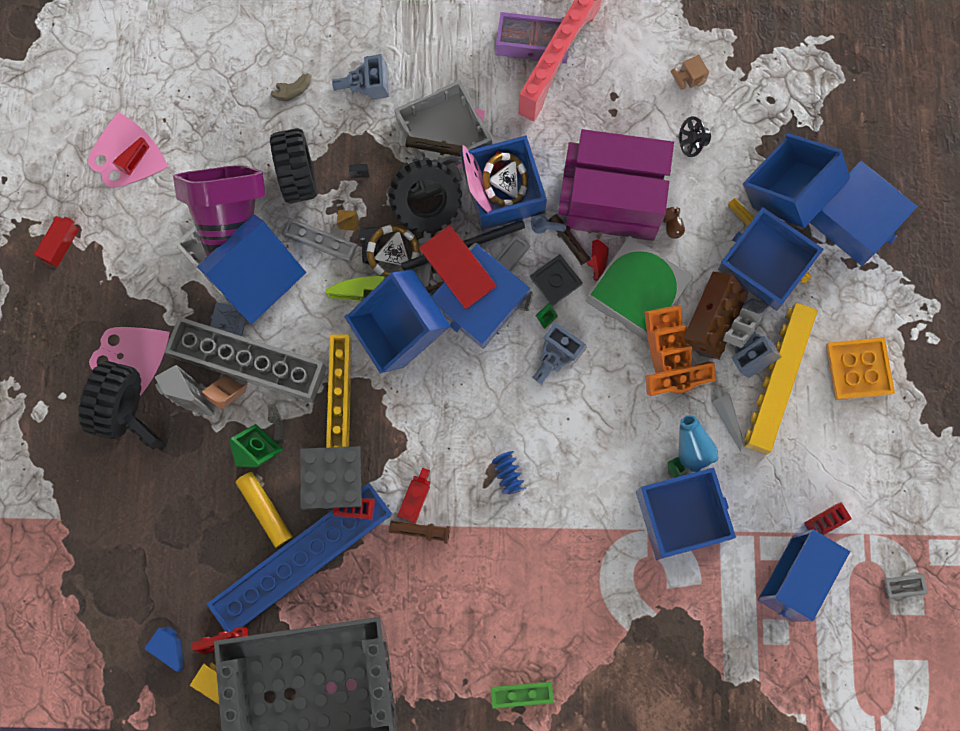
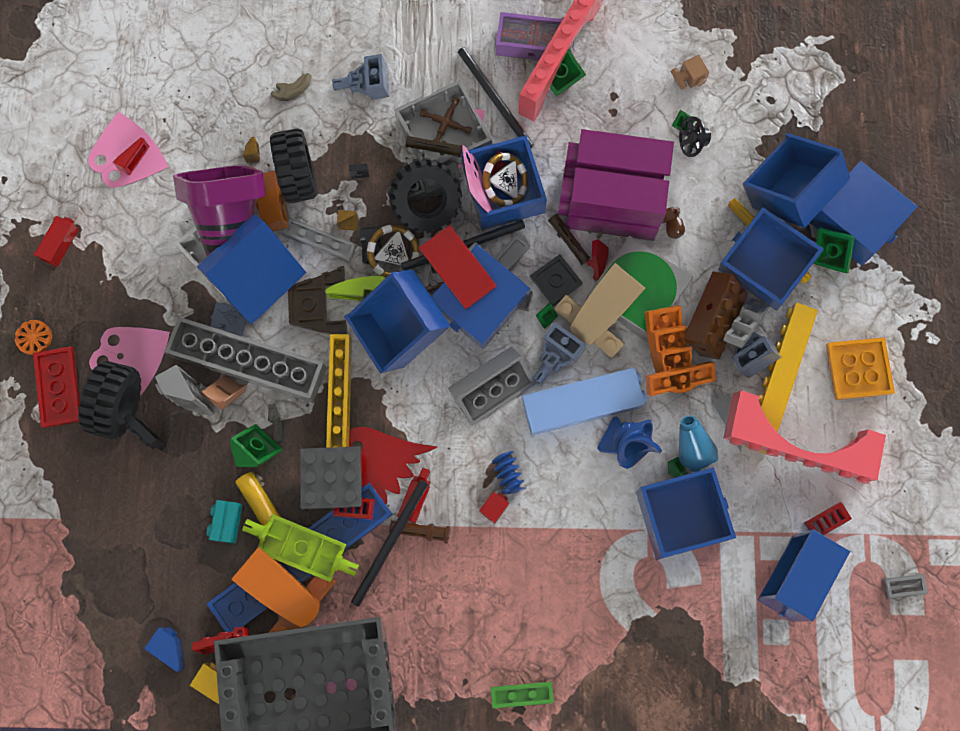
sand blue plate [531,215,566,234] -> none
none -> orange wheel [15,320,52,355]
none -> red plate [33,346,80,428]
none -> teal brick [207,500,243,544]
none -> orange slope [231,547,336,633]
none -> lime plate [242,514,359,582]
none -> pearl gold slope [243,137,260,163]
none -> orange brick [255,170,289,232]
none -> dark brown wing [288,266,347,335]
none -> red piece [349,427,437,504]
none -> black piece [351,479,429,606]
none -> reddish brown piece [420,97,472,142]
none -> light grey slope [448,346,535,426]
none -> black piece [458,47,534,148]
none -> red brick [479,492,509,524]
none -> light blue brick [522,367,647,436]
none -> green slope [550,49,586,97]
none -> tan slope [554,263,645,358]
none -> blue helmet [597,416,662,469]
none -> green slope [672,110,695,131]
none -> coral arch [723,391,886,484]
none -> green slope [813,227,855,274]

